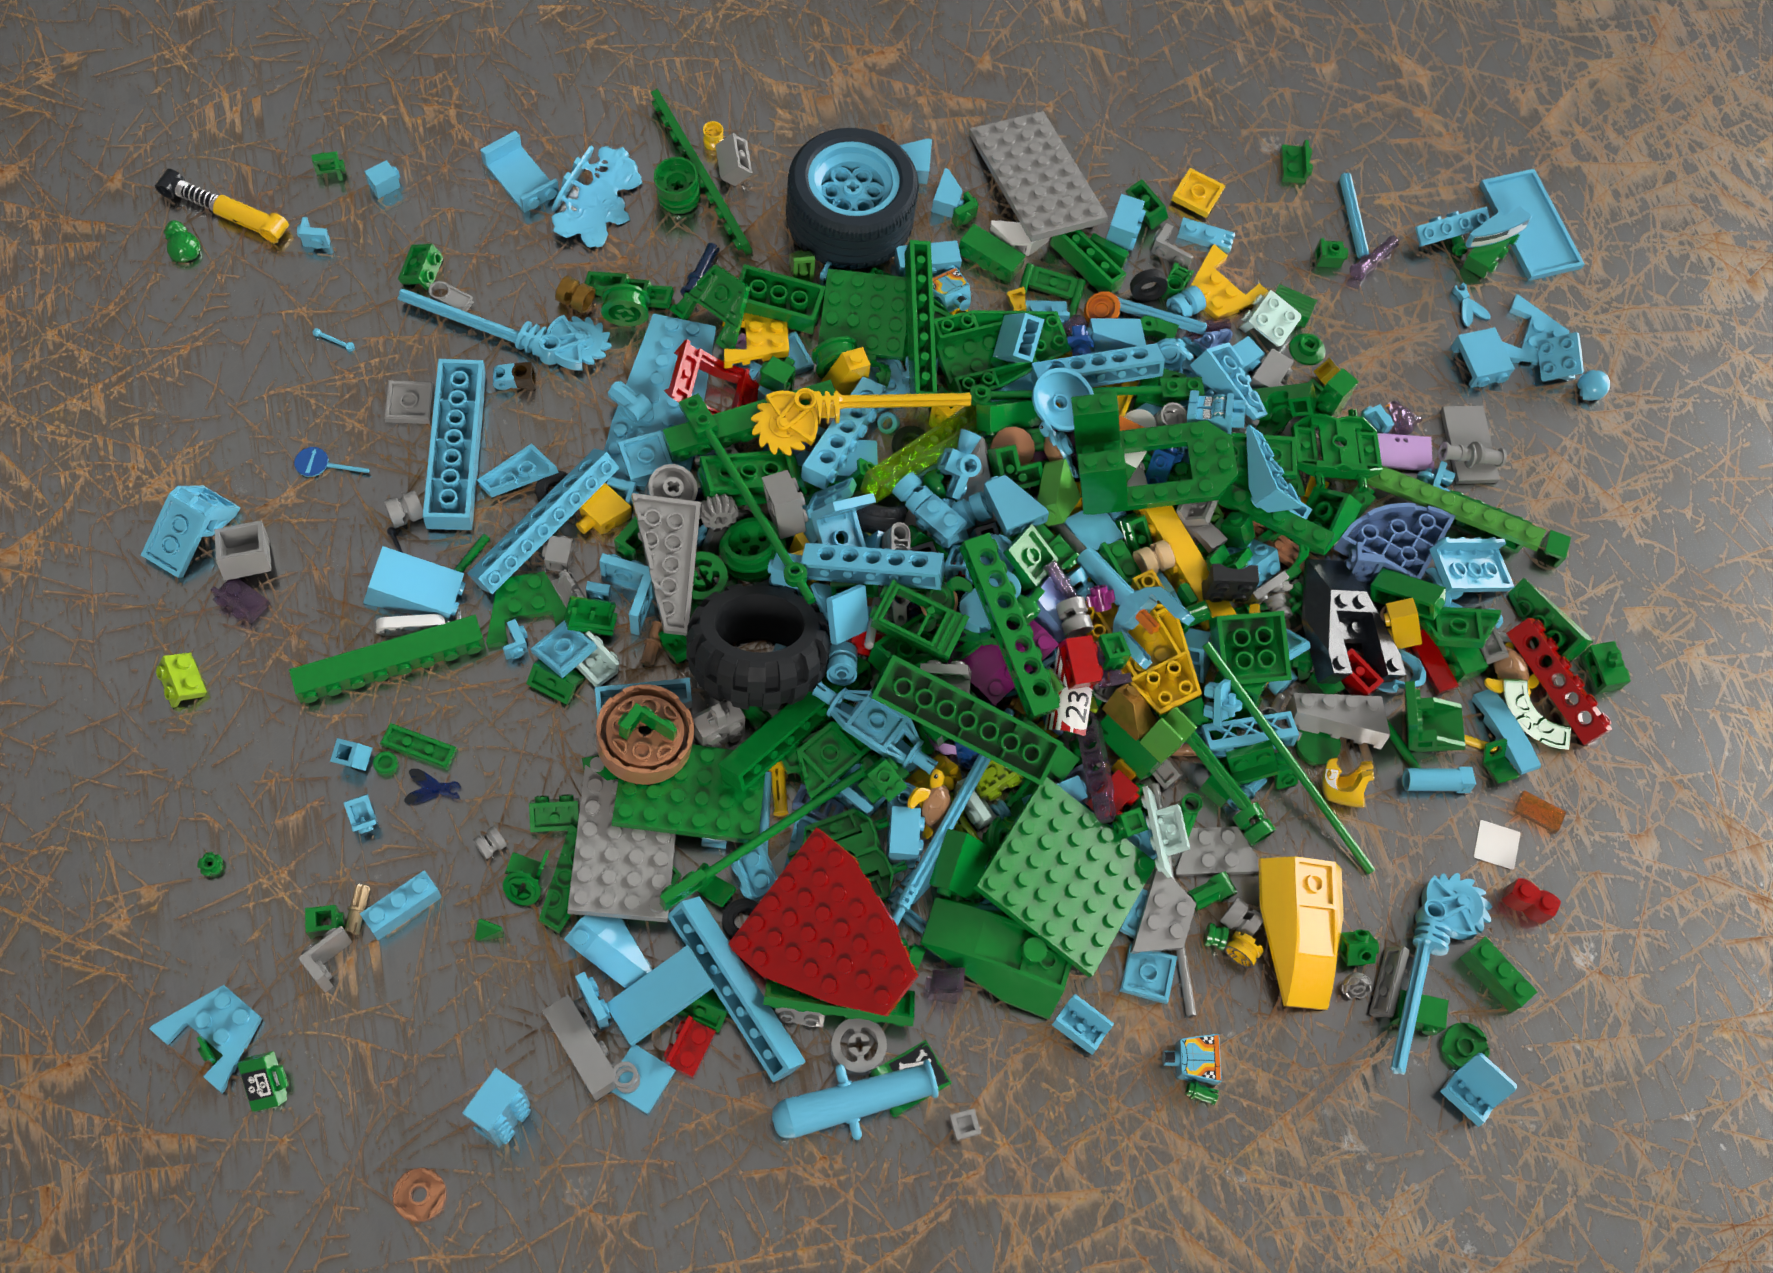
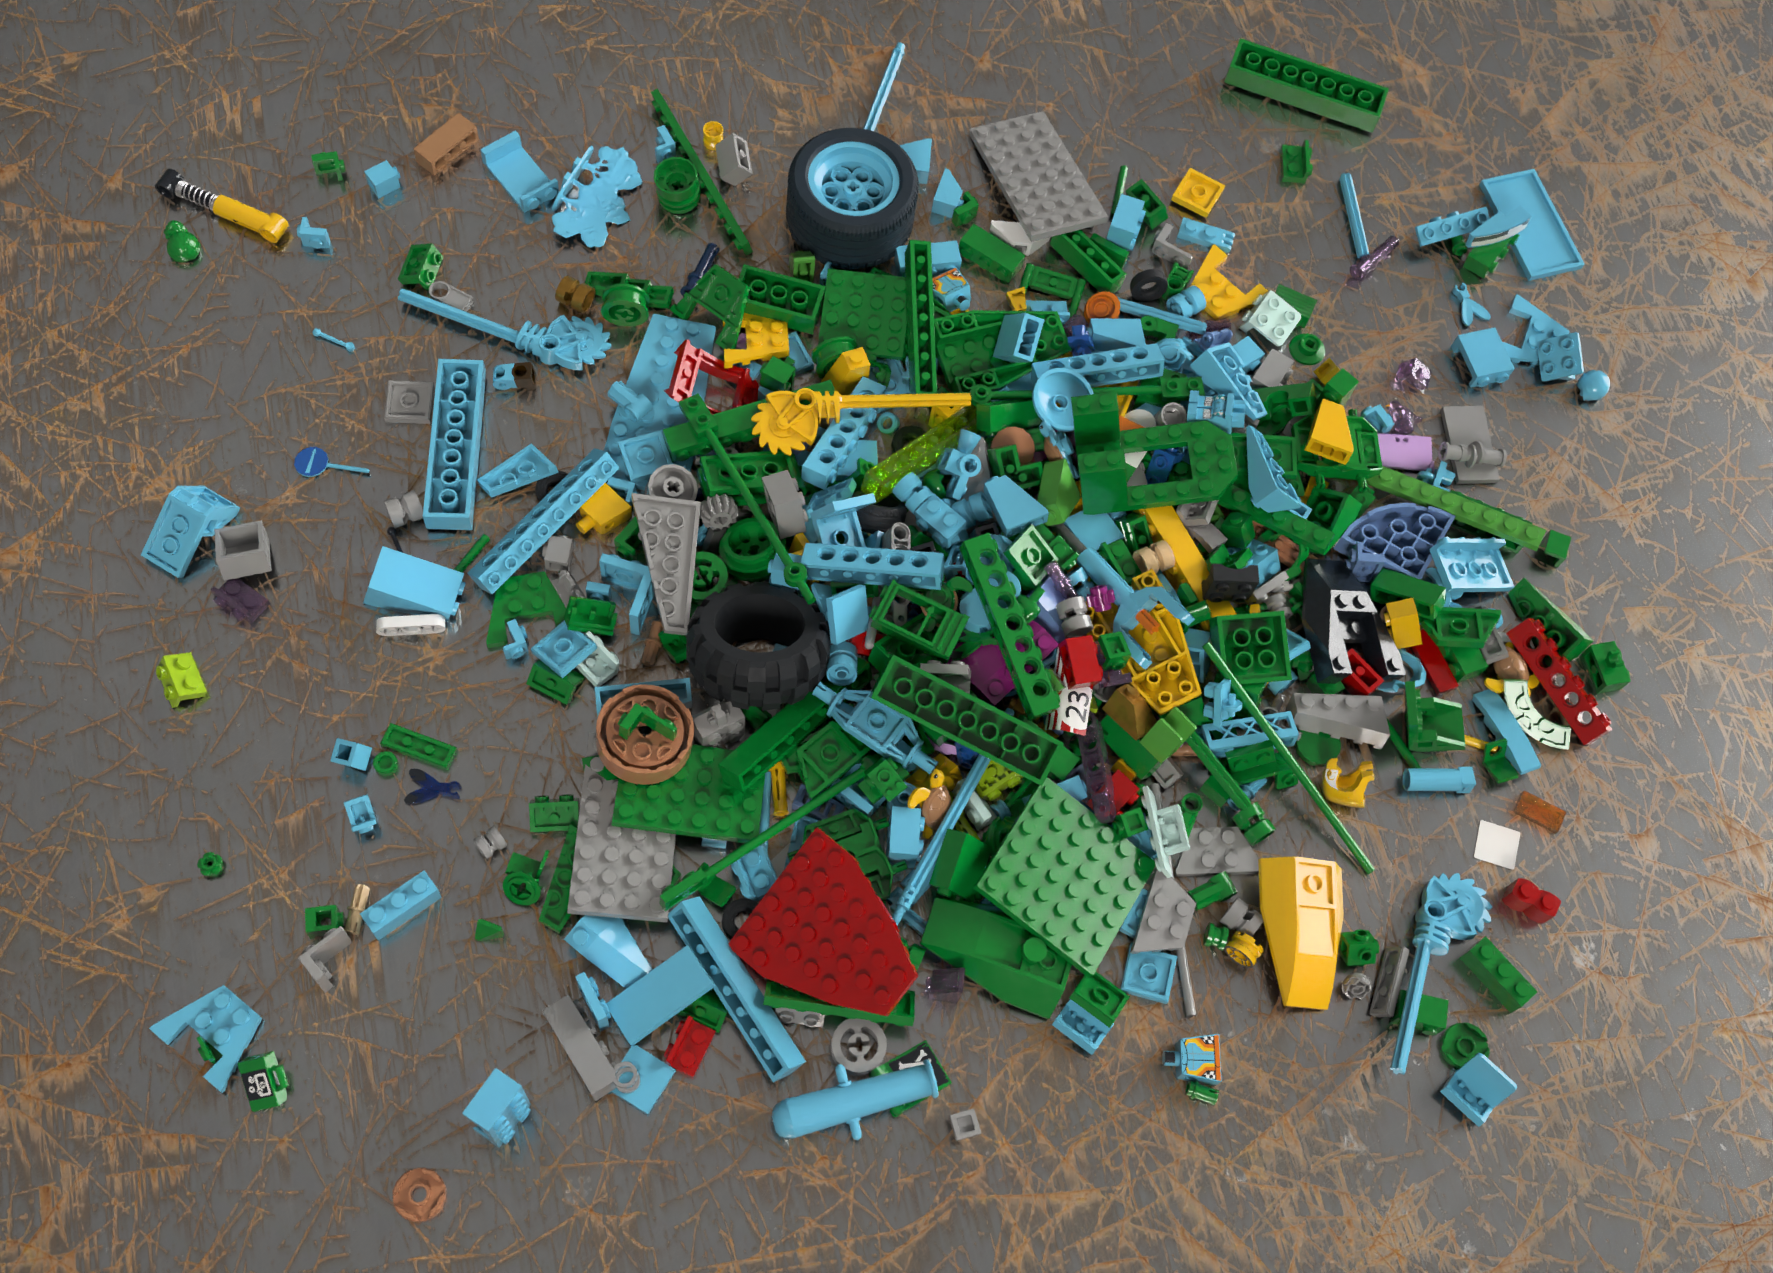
green brick [289,614,486,703] -> none
green brick [1315,238,1348,268] -> none
none -> medium nougat brick [414,113,479,176]
none -> medium azure bracket [655,125,676,163]
none -> medium azure piece [863,42,905,131]
none -> green tile [1069,972,1130,1028]
none -> green piece [1110,165,1128,218]
none -> green brick [1224,38,1389,133]
none -> yellow slope [1304,399,1354,465]
none -> clear purple bracket [1396,358,1432,390]

